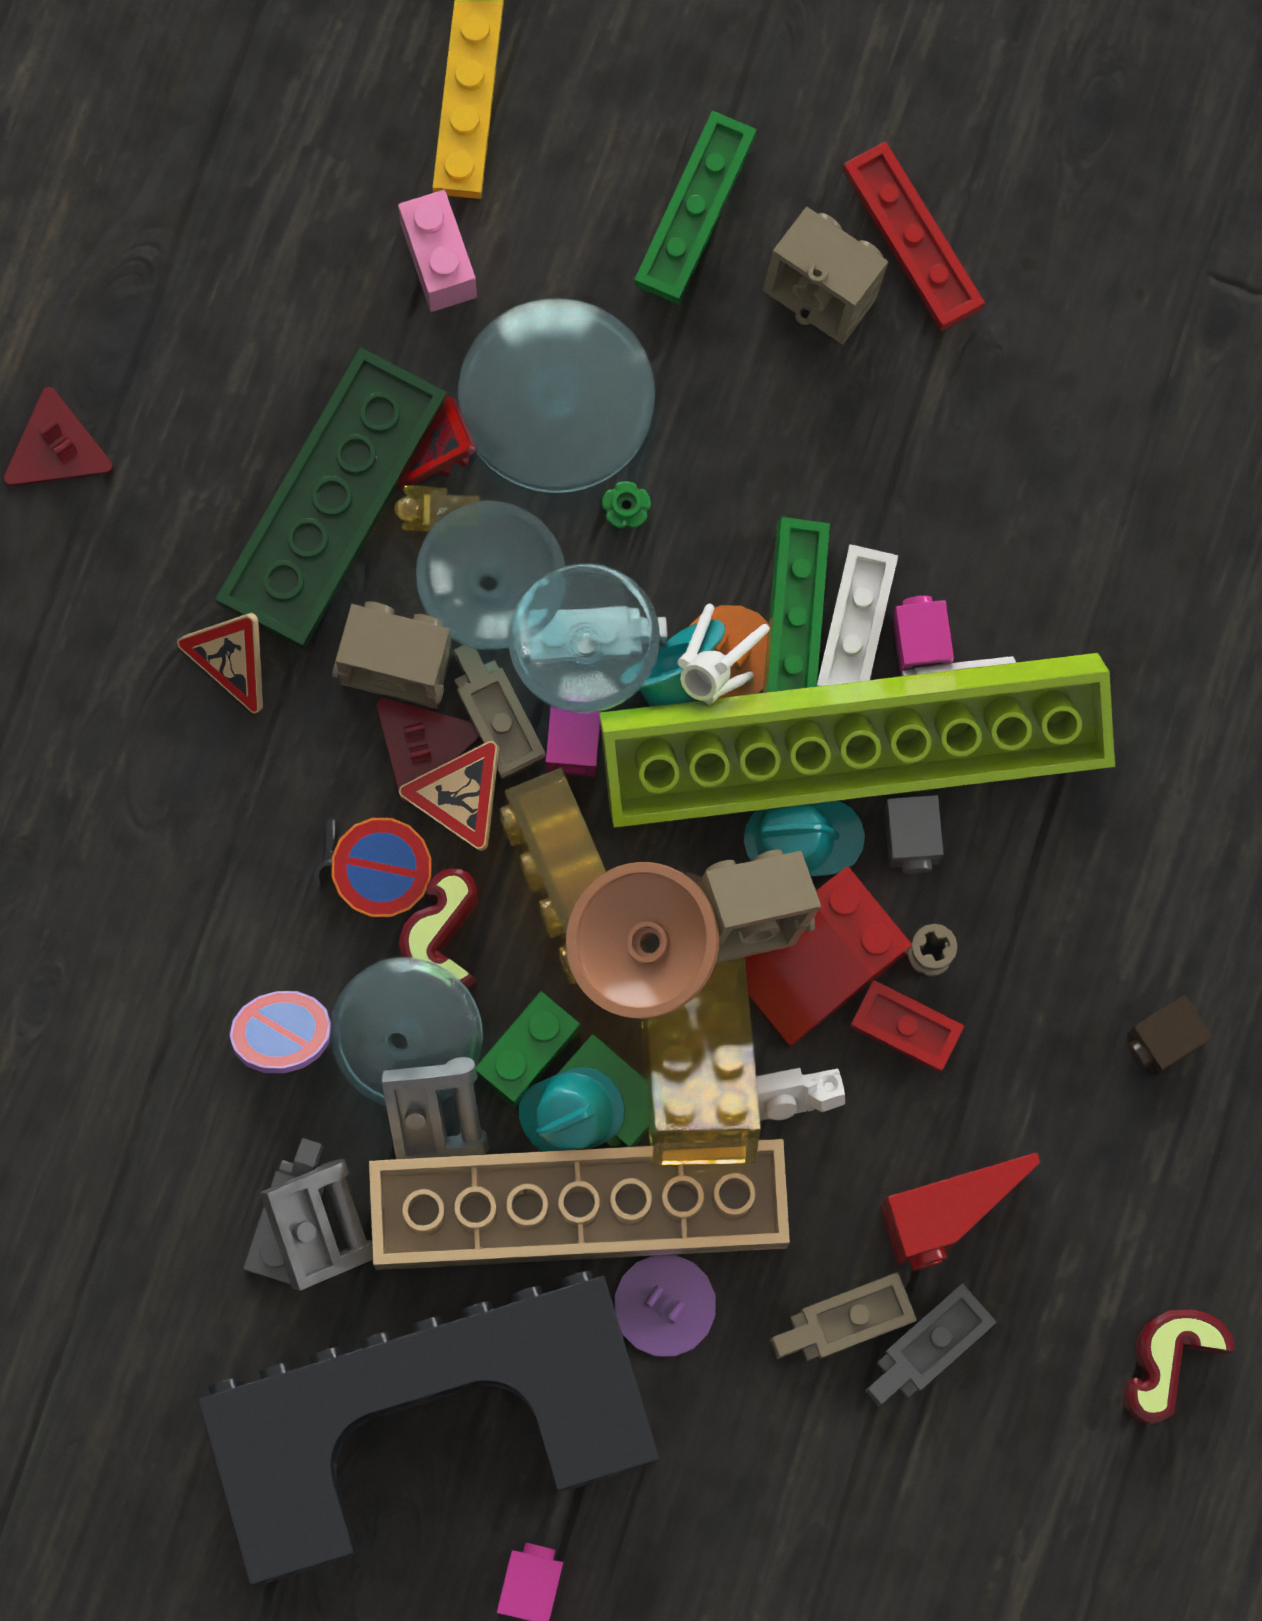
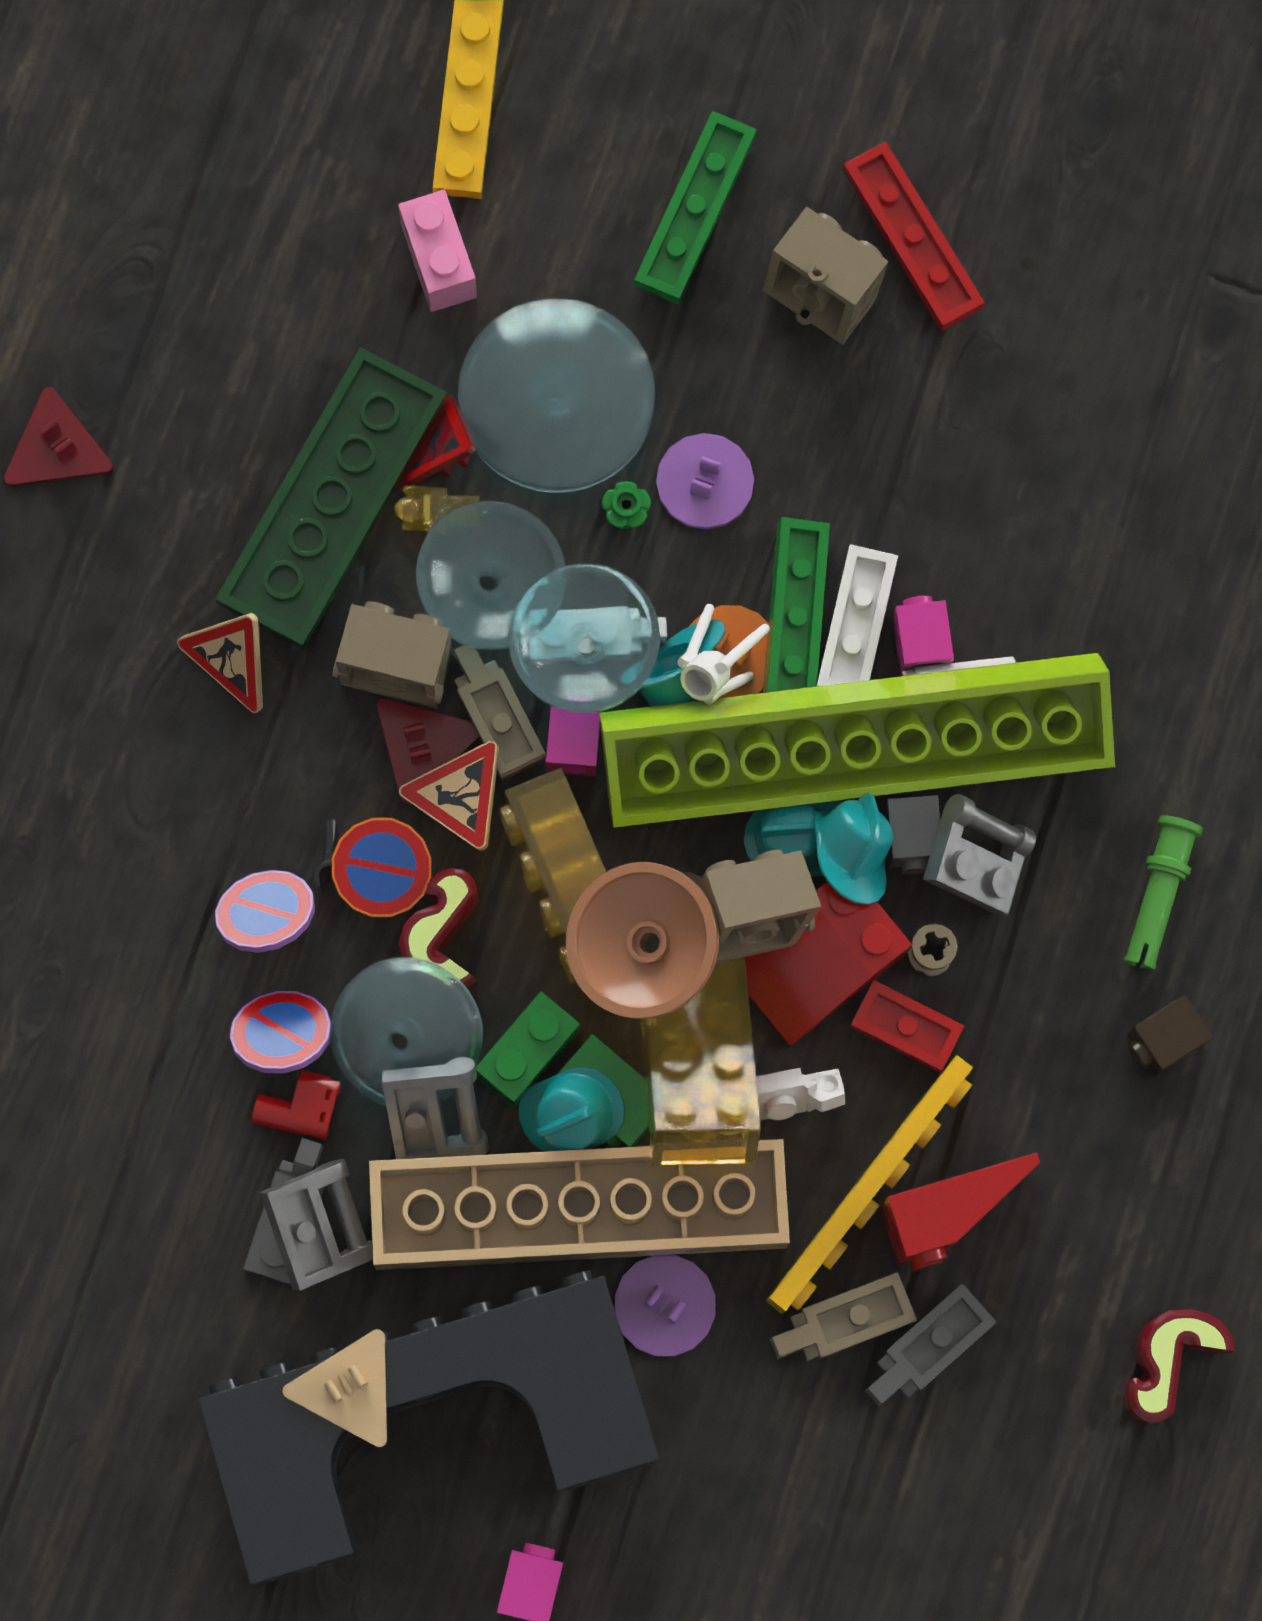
none -> piece [215,870,315,953]
none -> red piece [252,1070,341,1141]
none -> tan piece [283,1329,387,1447]
none -> medium lavender piece [656,433,754,530]
none -> yellow plate [766,1055,973,1314]
none -> teal piece [814,793,894,905]
none -> flat silver plate [923,794,1036,914]
none -> bright green pin [1124,815,1203,971]

